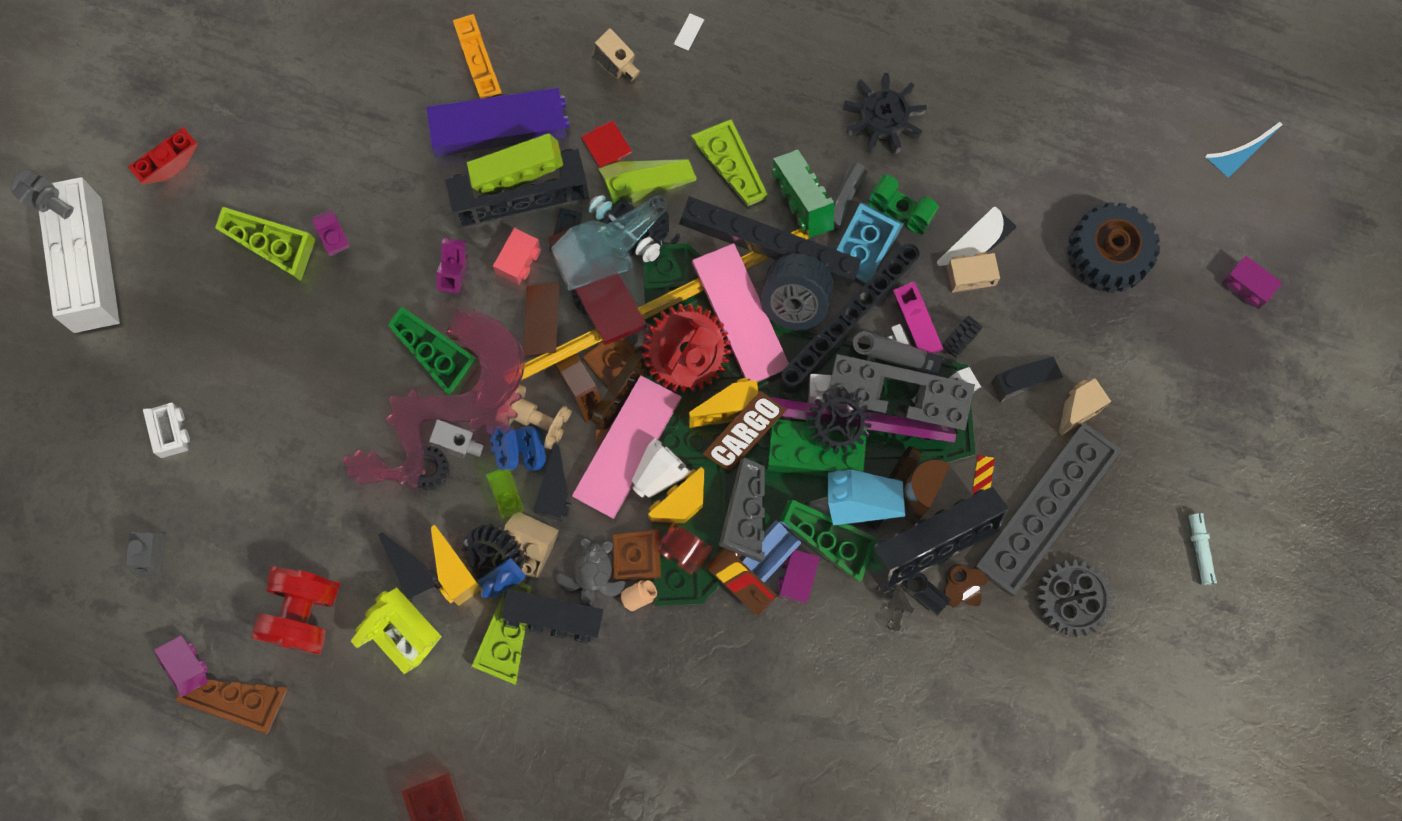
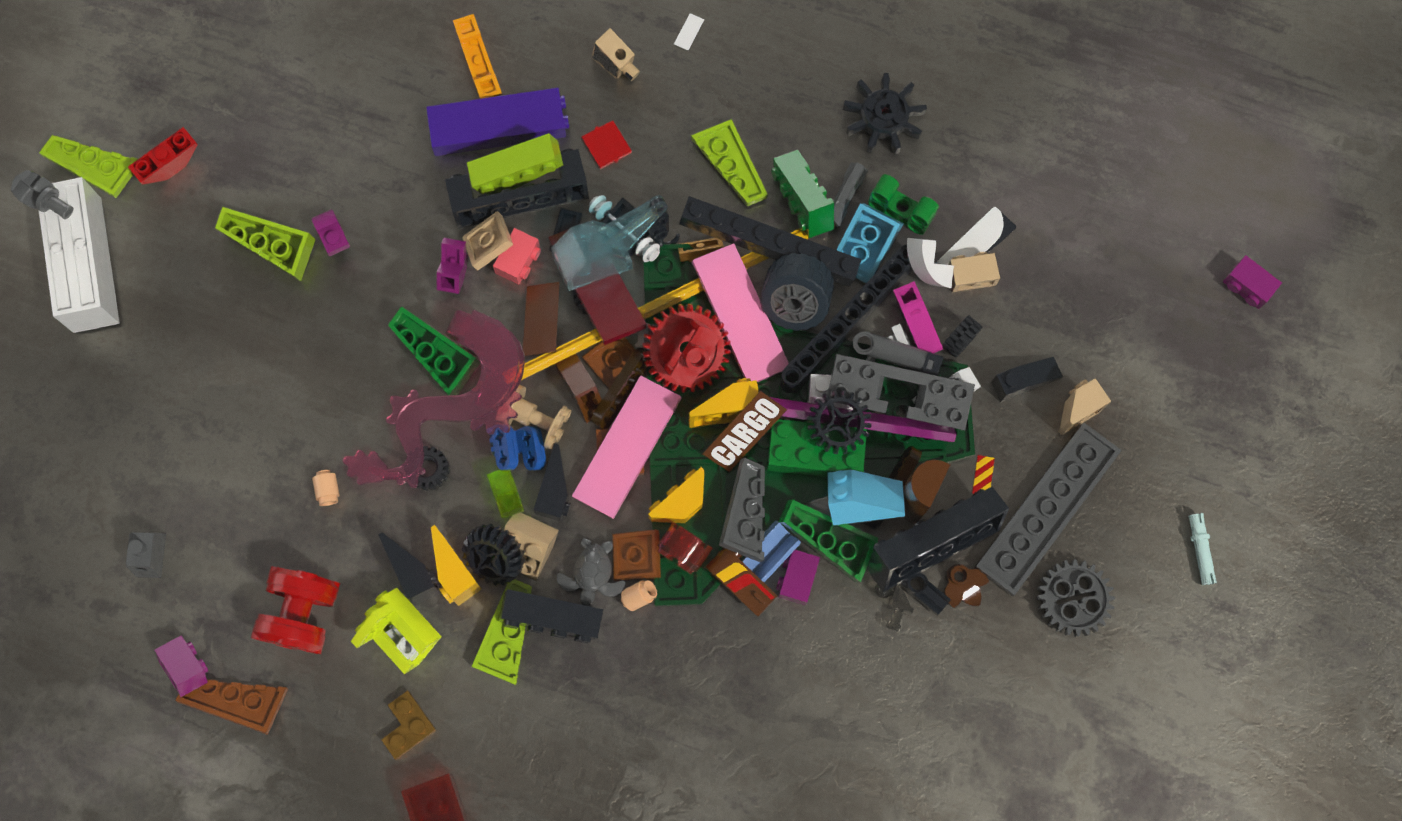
white window [143,403,190,458] -> none
light grey torso [429,419,484,459] -> none
blue tile [477,558,526,599] -> none
lime wedge [598,159,697,208] -> none
white cone [632,438,691,498] -> none
black wheel [1067,202,1160,293] -> none
dark azure sticker [1205,122,1283,178] -> none
none -> lime wing [39,135,138,198]
none -> light nougat brick [312,470,340,506]
none -> pearl gold plate [381,690,436,760]
none -> tan plate [462,211,513,271]
none -> pearl gold plate [678,238,724,262]
none -> white brick [907,238,954,288]

